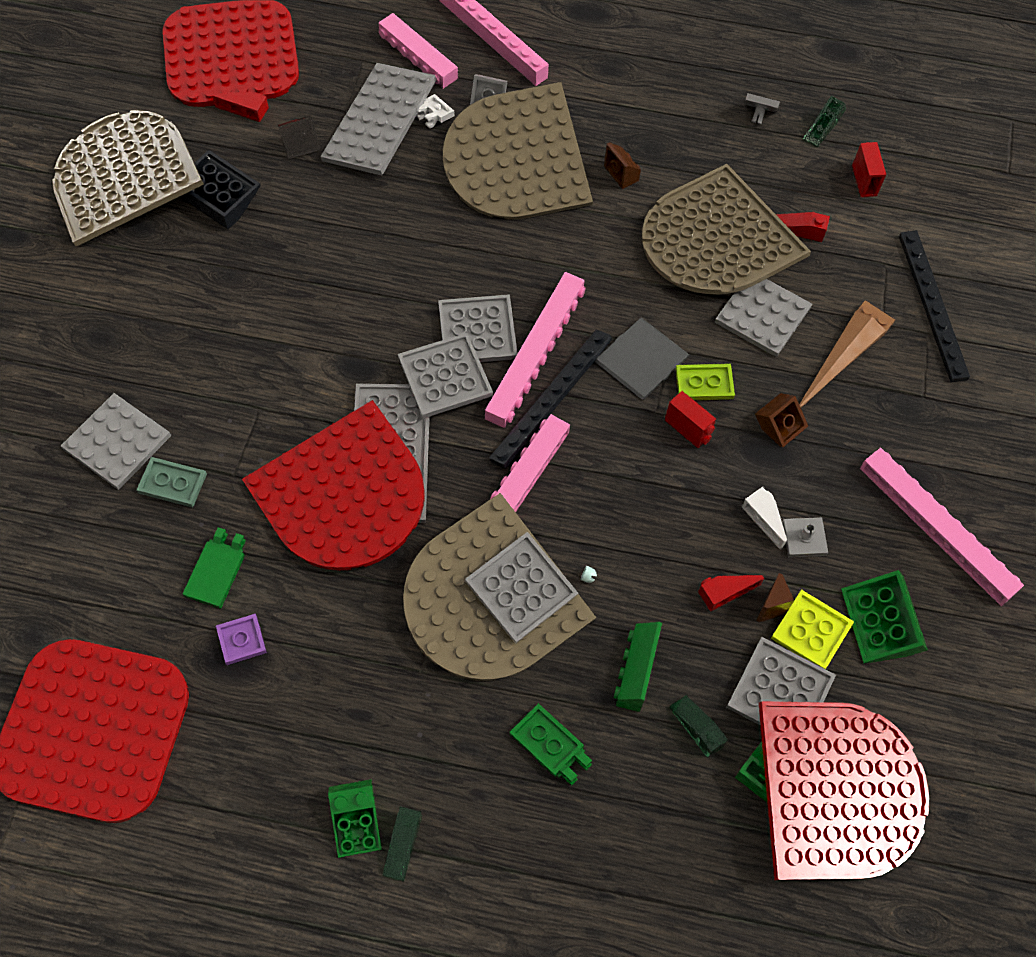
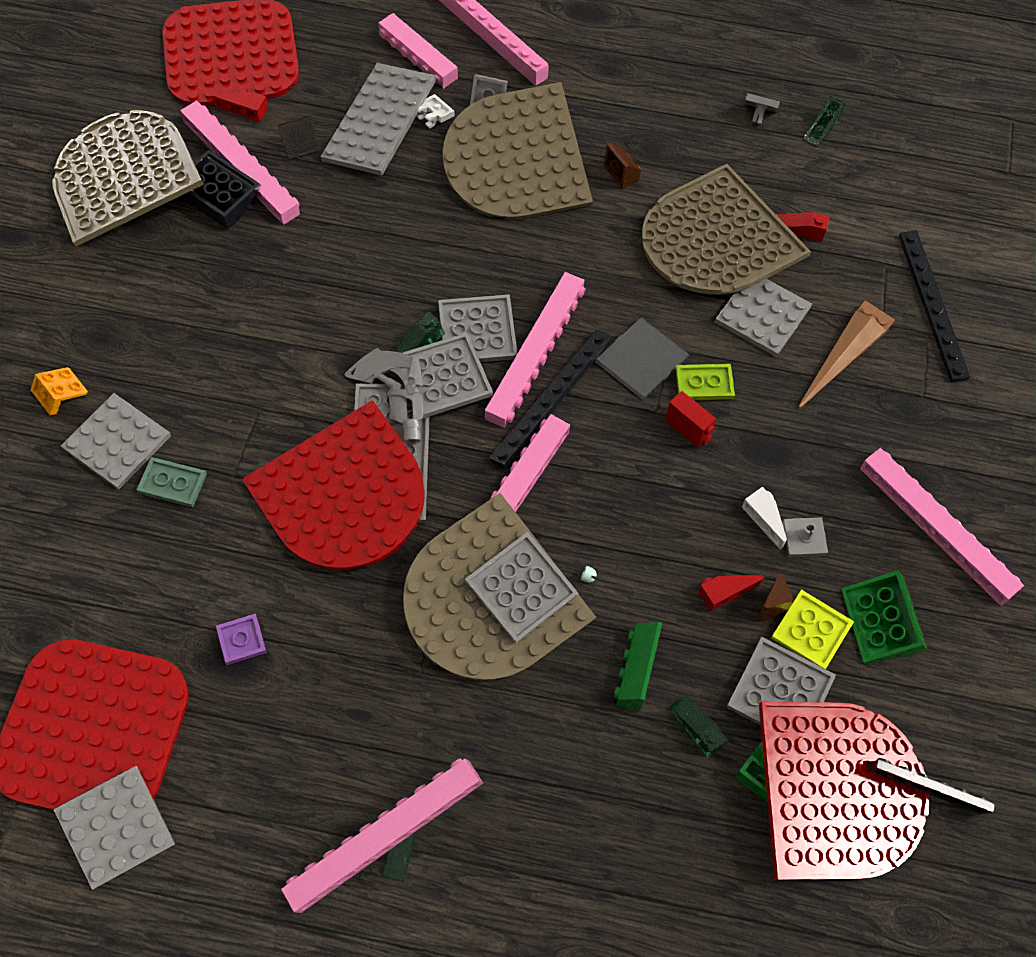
green tile [183,527,246,609] -> none
green slope [328,779,382,858] -> none
green tile [509,703,592,786] -> none
reddish brown slope [755,393,808,447] -> none
red brick [852,142,886,197] -> none
none -> light orange bracket [31,367,88,416]
none -> light grey plate [54,766,175,890]
none -> bright pink brick [180,101,300,225]
none -> bright pink brick [281,759,483,913]
none -> light grey piece [345,348,423,445]
none -> clear green slope [394,312,445,353]
none -> plate [867,758,995,815]

